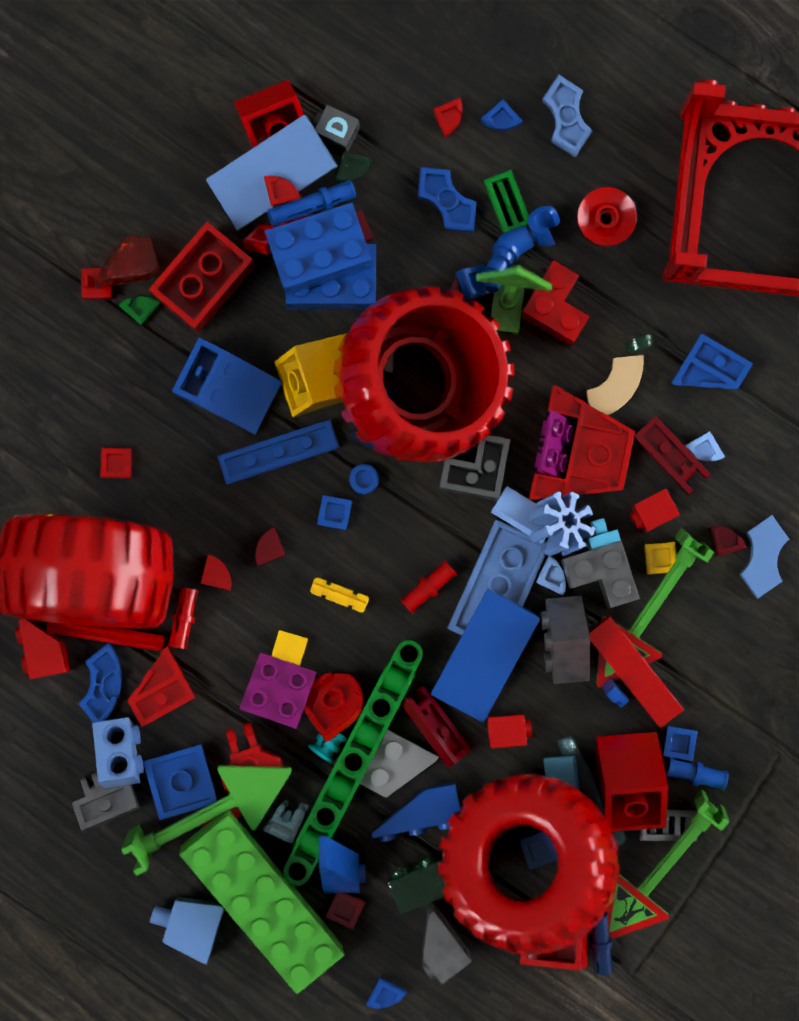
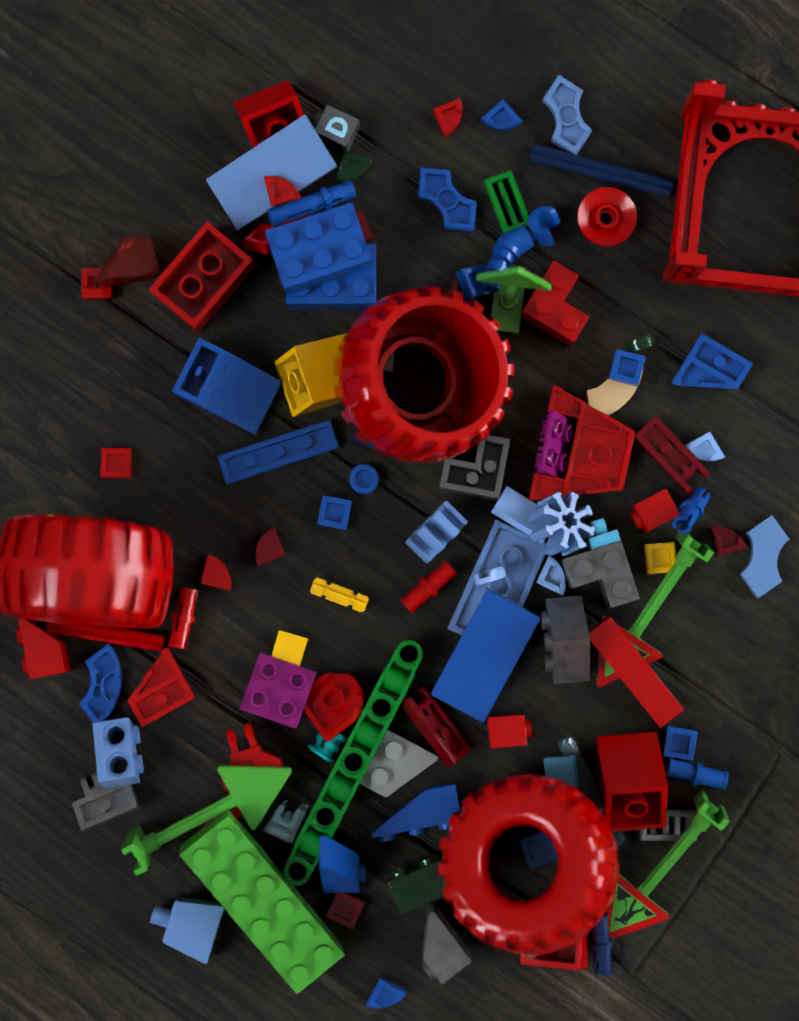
green tile [119,296,162,326] -> none
blue plate [143,744,219,820] -> none
blue tile [603,678,630,708] -> none
none -> medium blue gear [405,501,468,563]
none -> light blue tile [473,566,507,586]
none -> dark blue axle [529,144,673,197]
none -> blue tile [608,349,646,387]
none -> blue pin [673,487,711,534]

